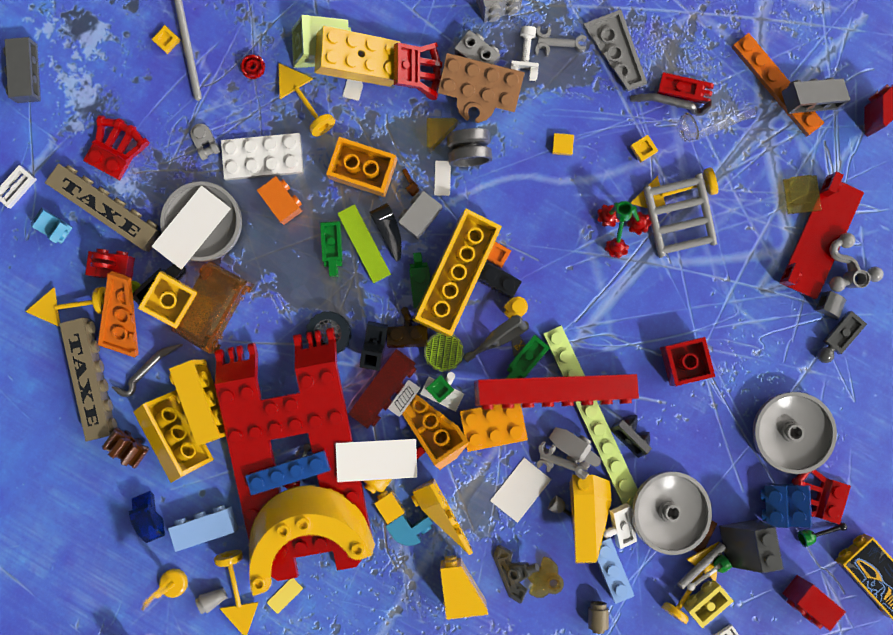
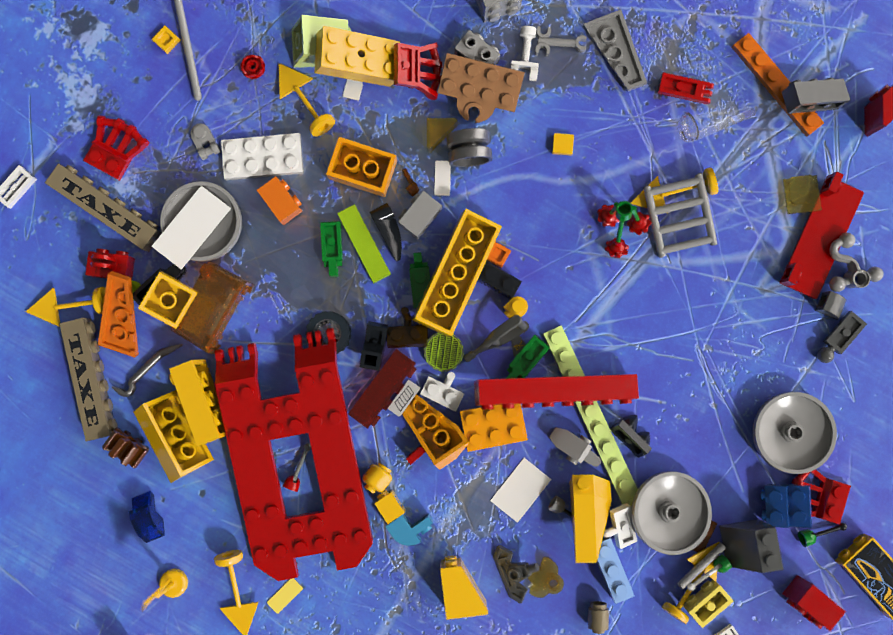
dark grey brick [3,37,41,103] -> none
dark azure brick [30,207,73,244] -> none
light blue brick [168,505,238,552] -> none
light grey cone [195,587,228,614] -> none
blue plate [245,450,331,496] -> none
yellow windscreen [249,485,375,596] -> none
white sticker [336,439,417,482] -> none
yellow wedge [411,478,473,555] -> none
green plate [426,375,454,403] -> none
light grey bar [537,441,590,479] -> none
flat silver piece [630,93,712,116] -> none
yellow plate [630,135,658,163] -> none
red brick [660,337,715,386] -> none

